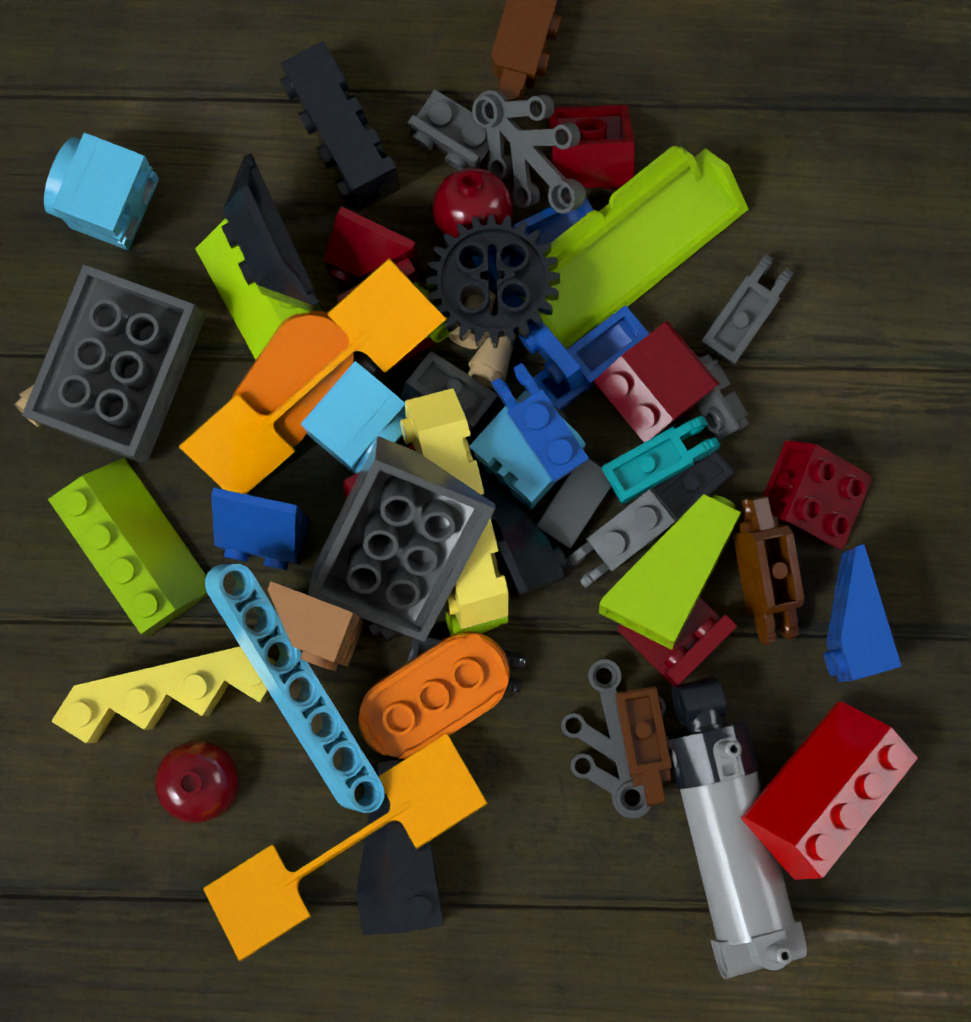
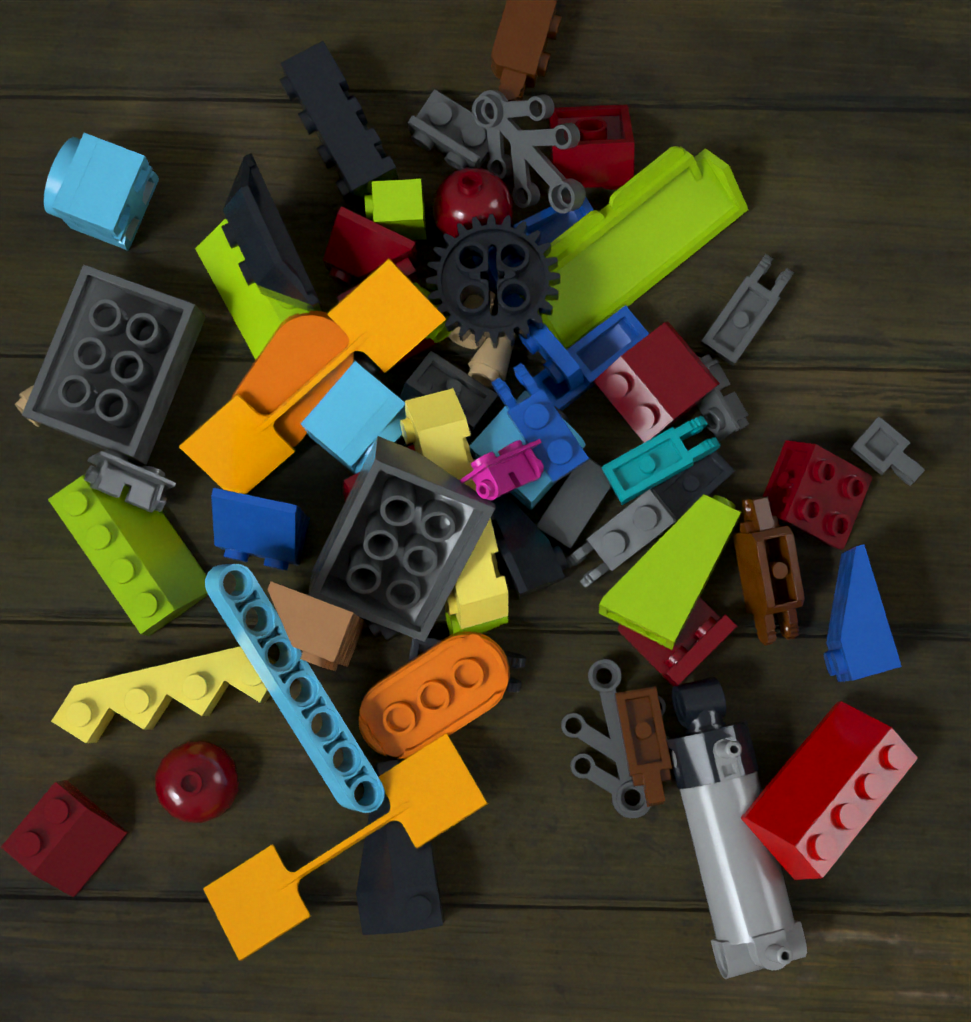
none -> dark red slope [1,780,129,898]
none -> dark grey hinge [84,450,176,513]
none -> lime brick [365,179,426,240]
none -> dark pink hinge [459,439,544,500]
none -> dark grey plate [851,417,925,486]

